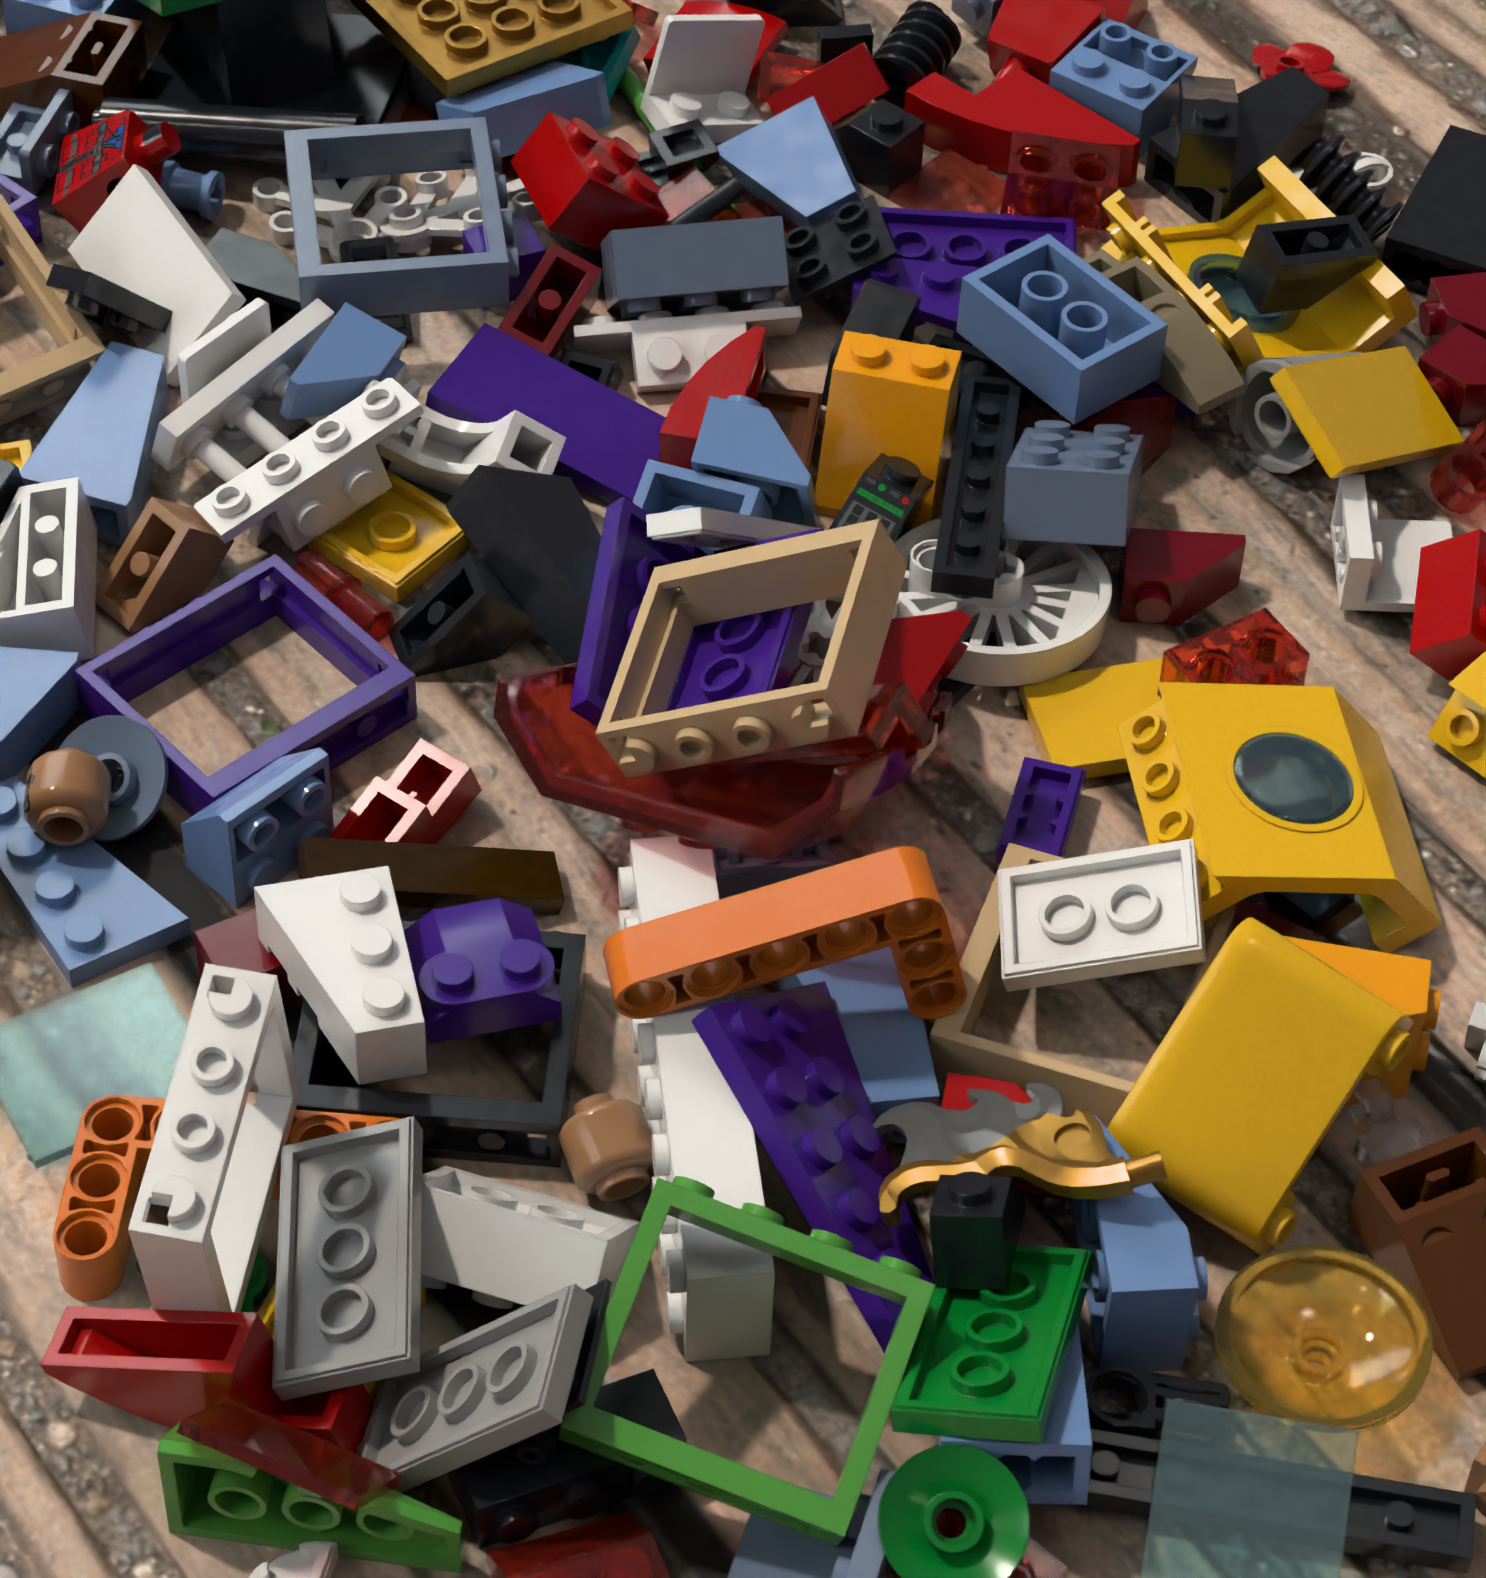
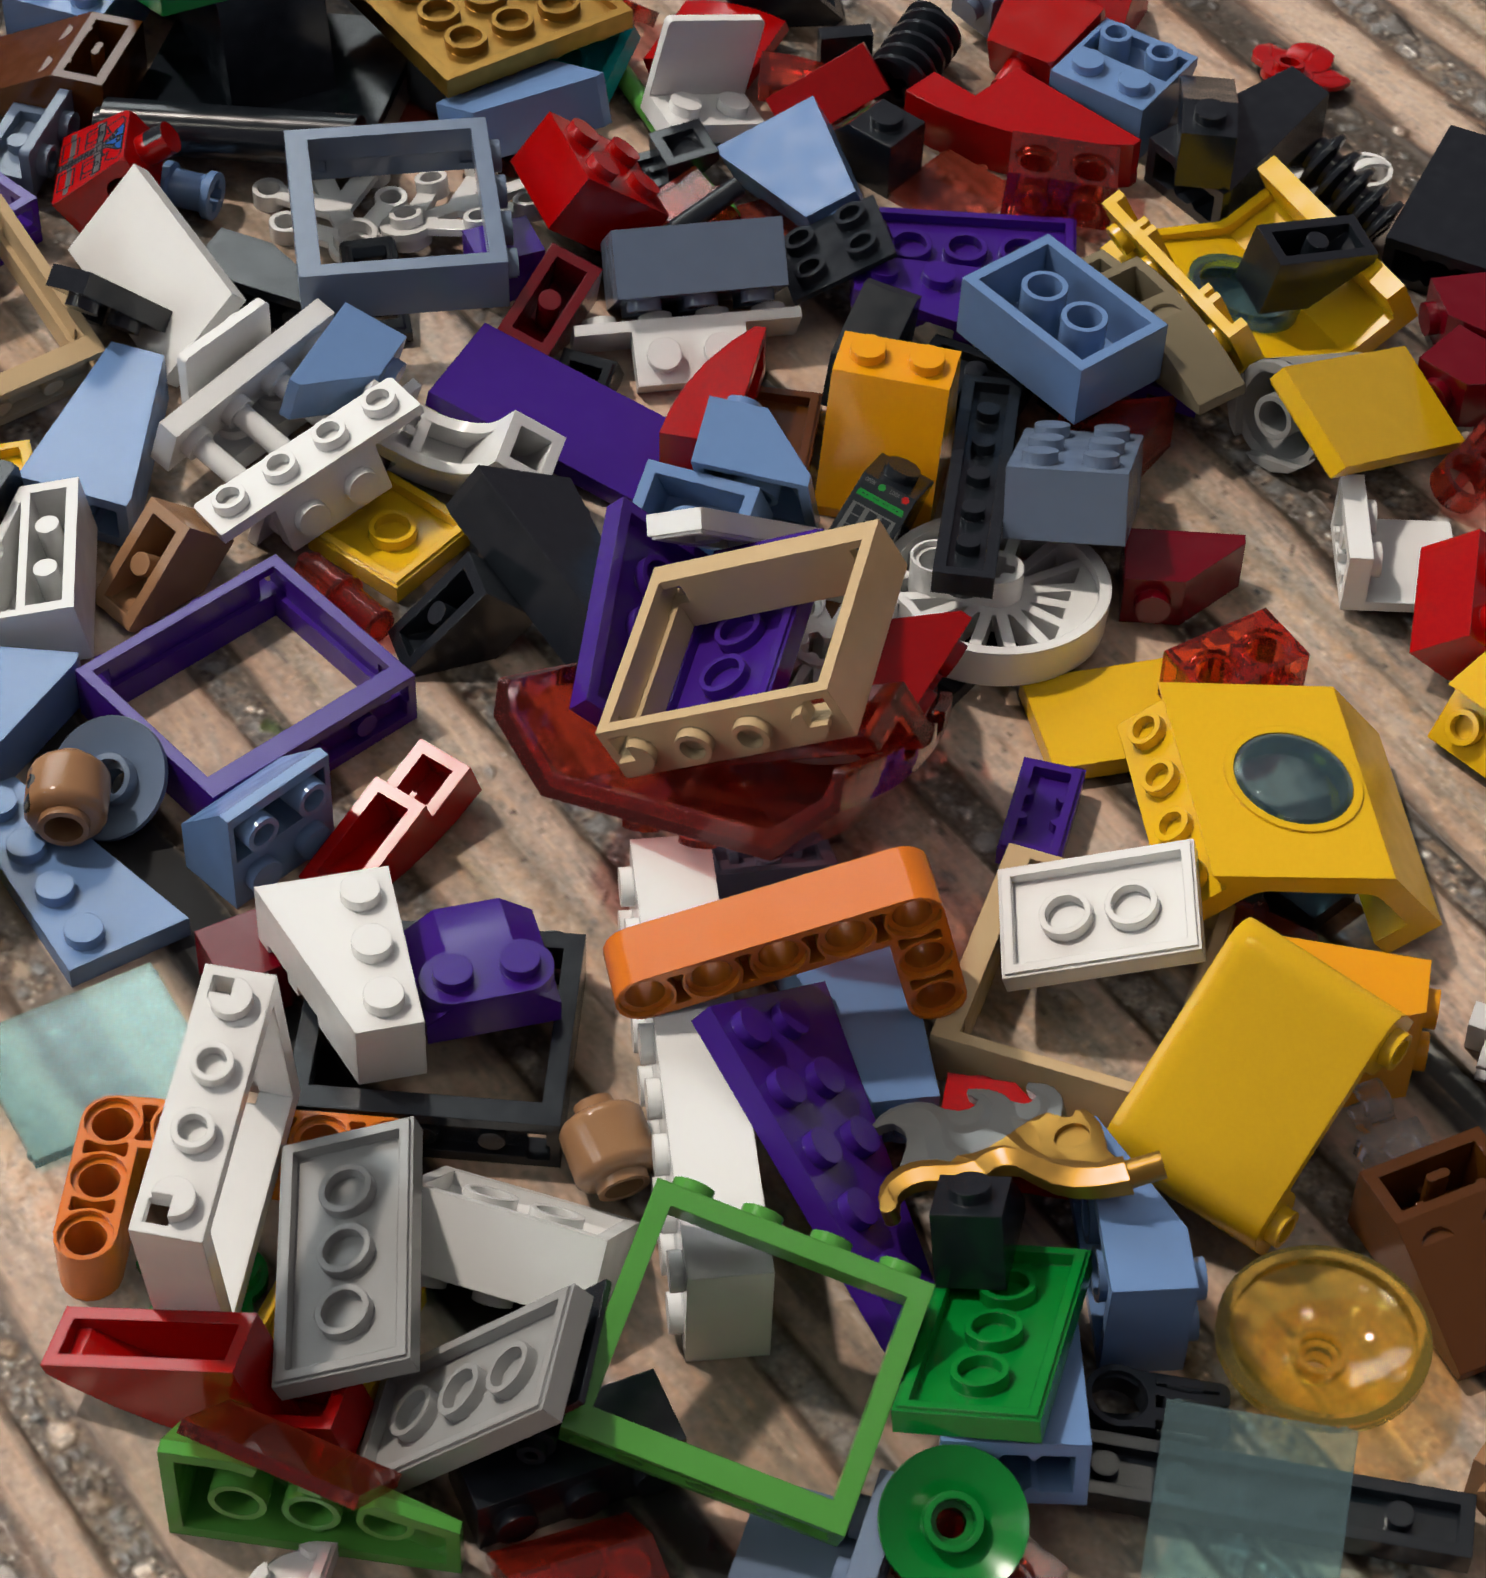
dark brown tile [297,836,565,915] -> none

